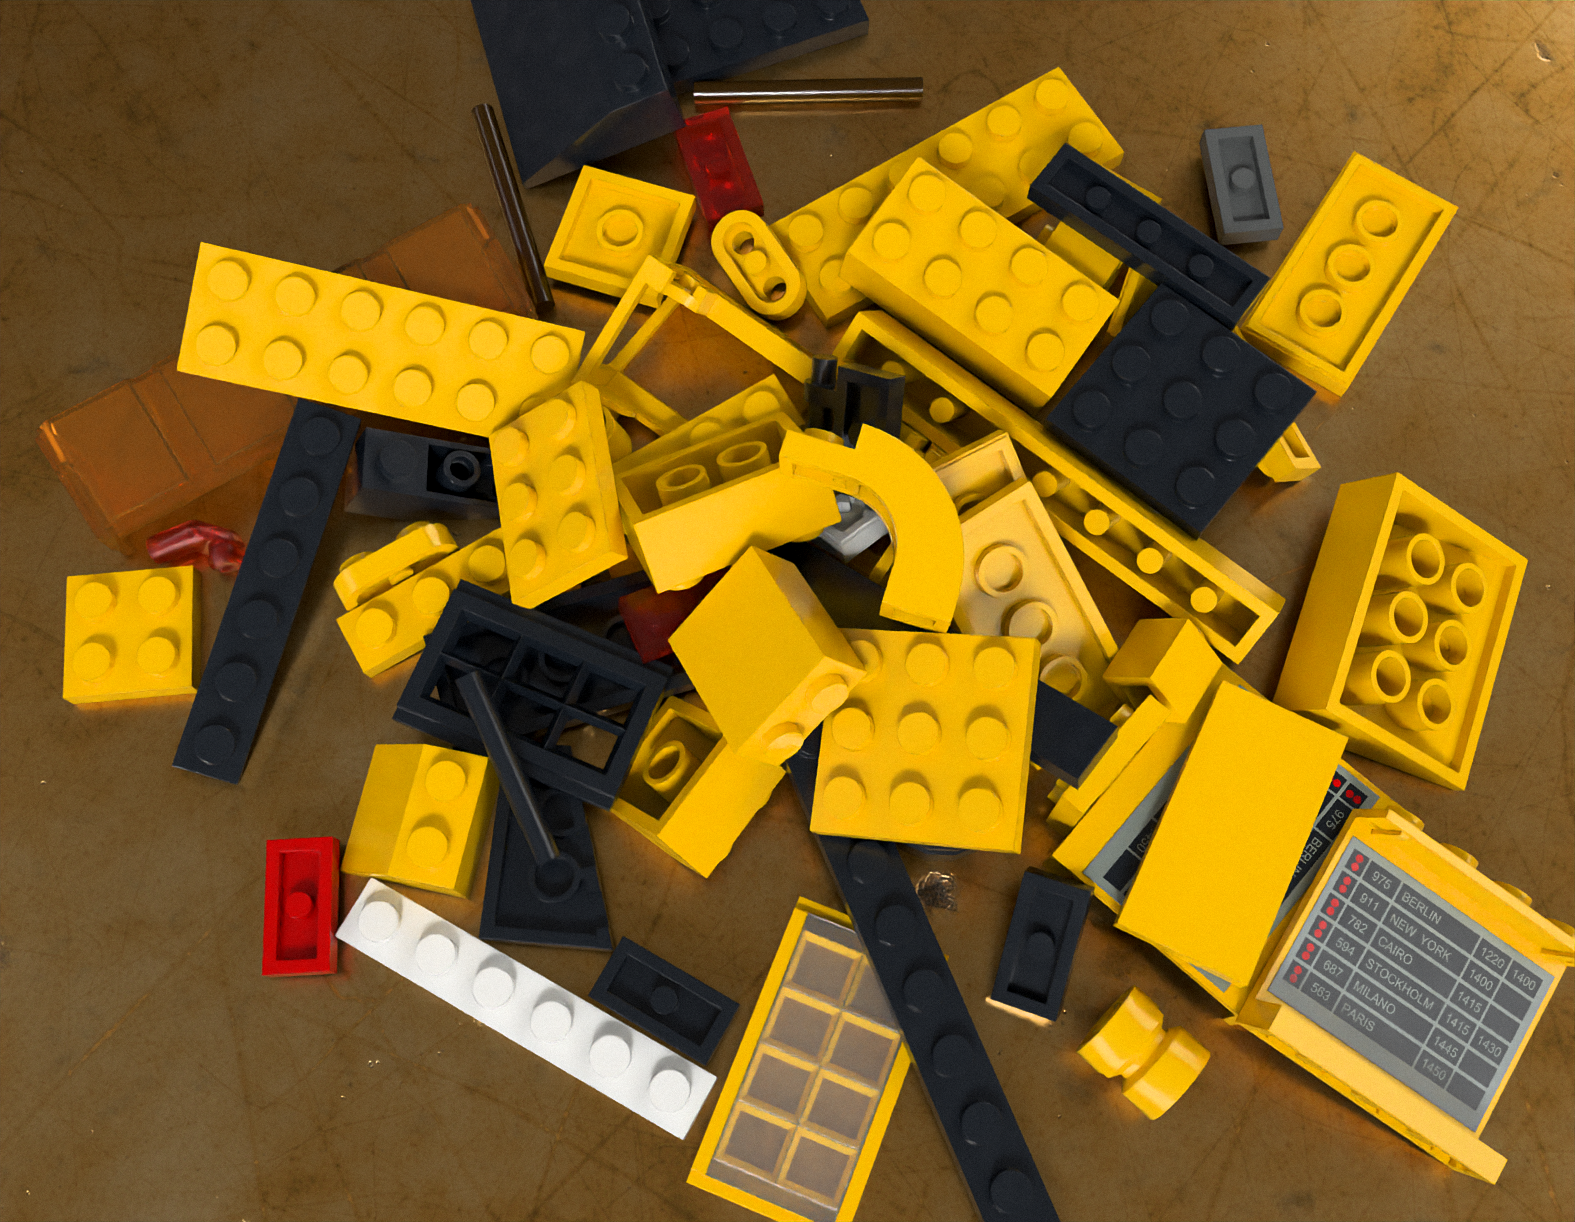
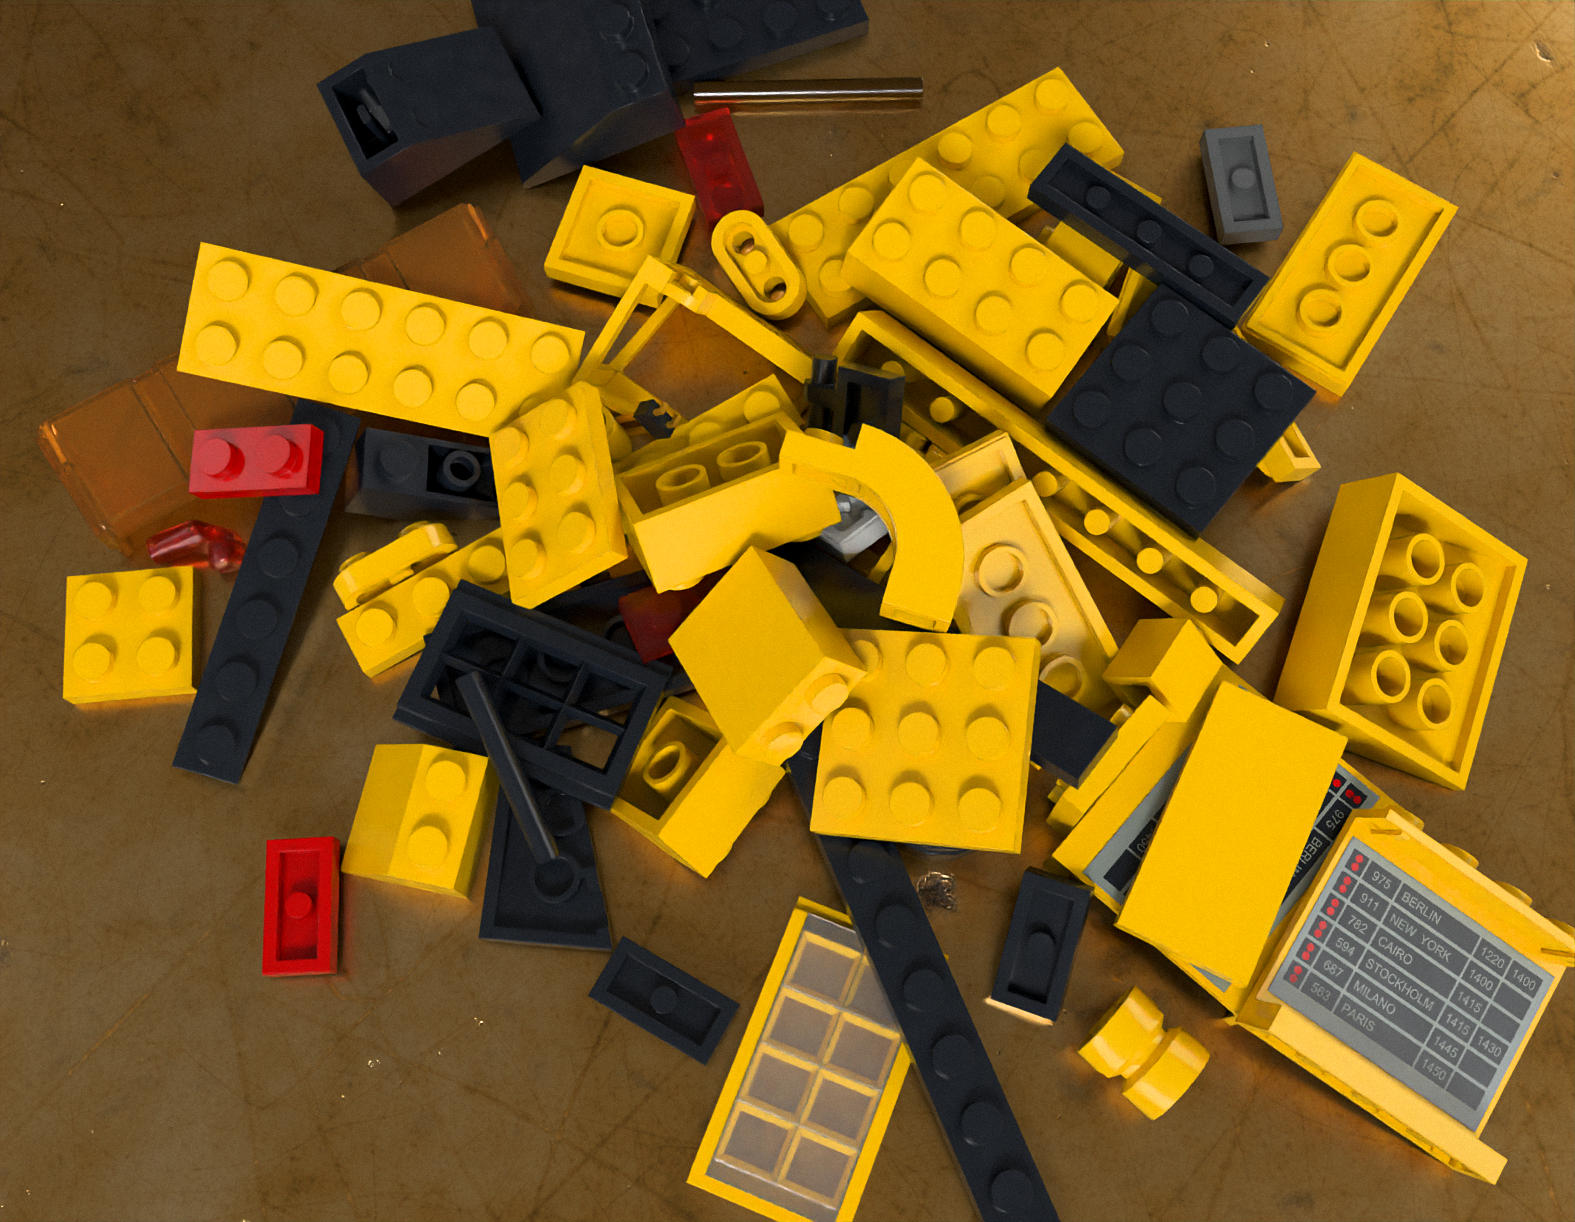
white plate [335,877,718,1140] -> none
dark brown bar [471,104,555,314] -> none
none -> red plate [188,424,324,499]
none -> black slope [316,25,542,207]
none -> black piece [614,399,681,440]

